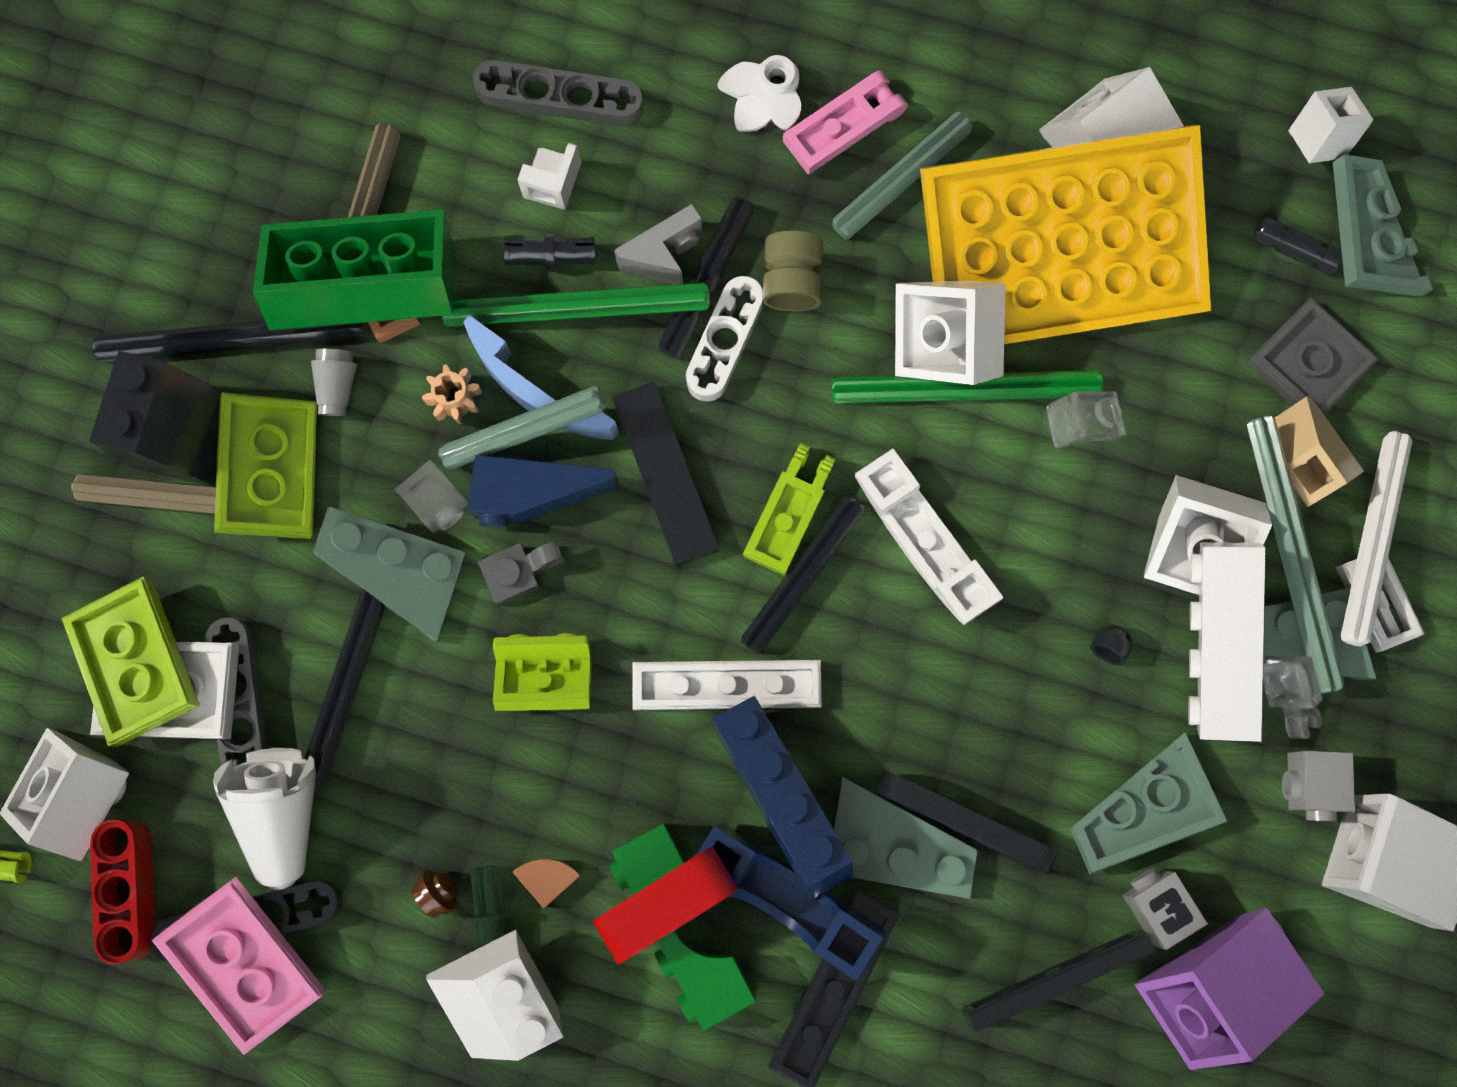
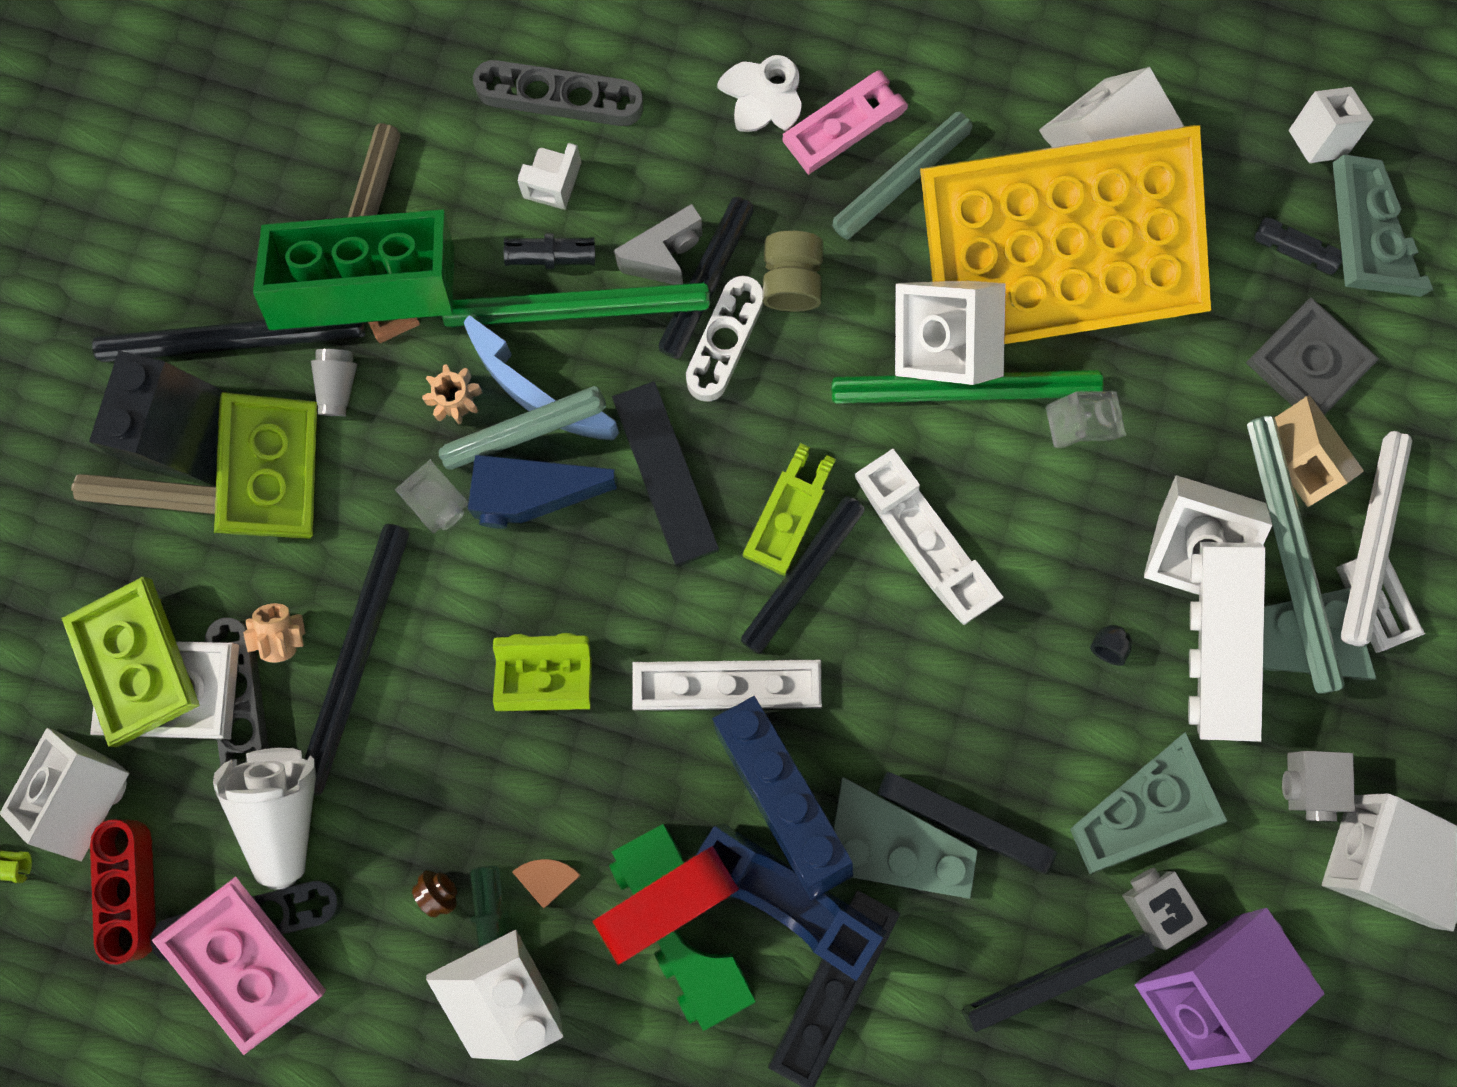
sand green wing [313,507,465,641] -> none
dark grey plate [478,541,565,606] -> none
clear plate [1263,656,1322,739] -> none
none -> light nougat gear [243,603,306,662]

